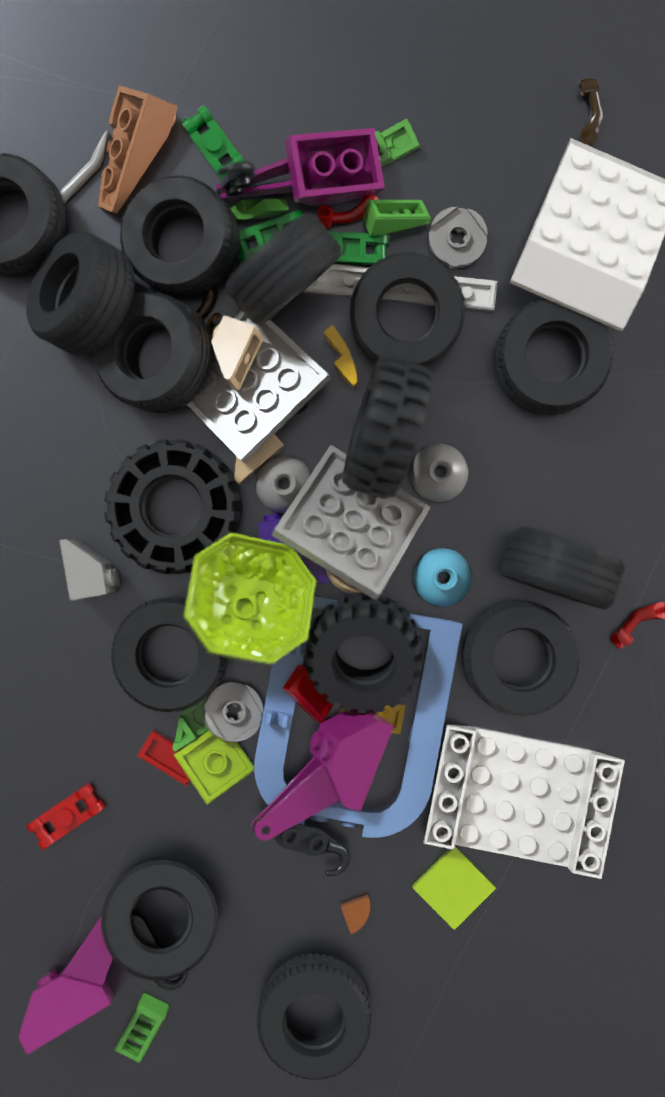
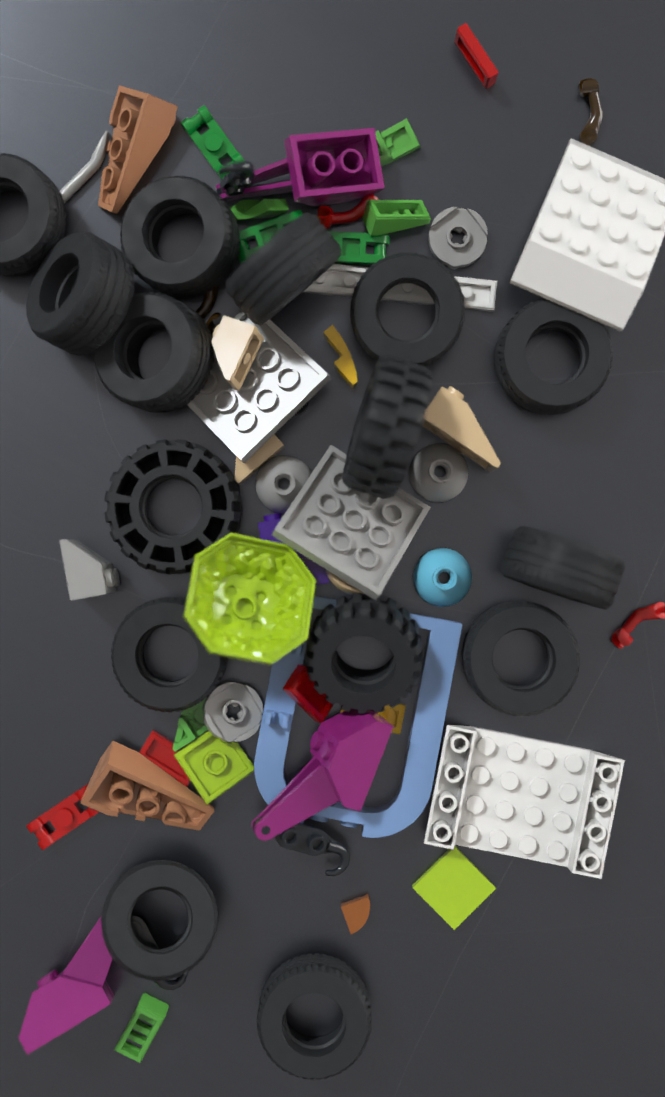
none -> nougat wedge [81,741,215,831]
none -> tan slope [422,386,501,472]
none -> red tile [454,23,499,89]

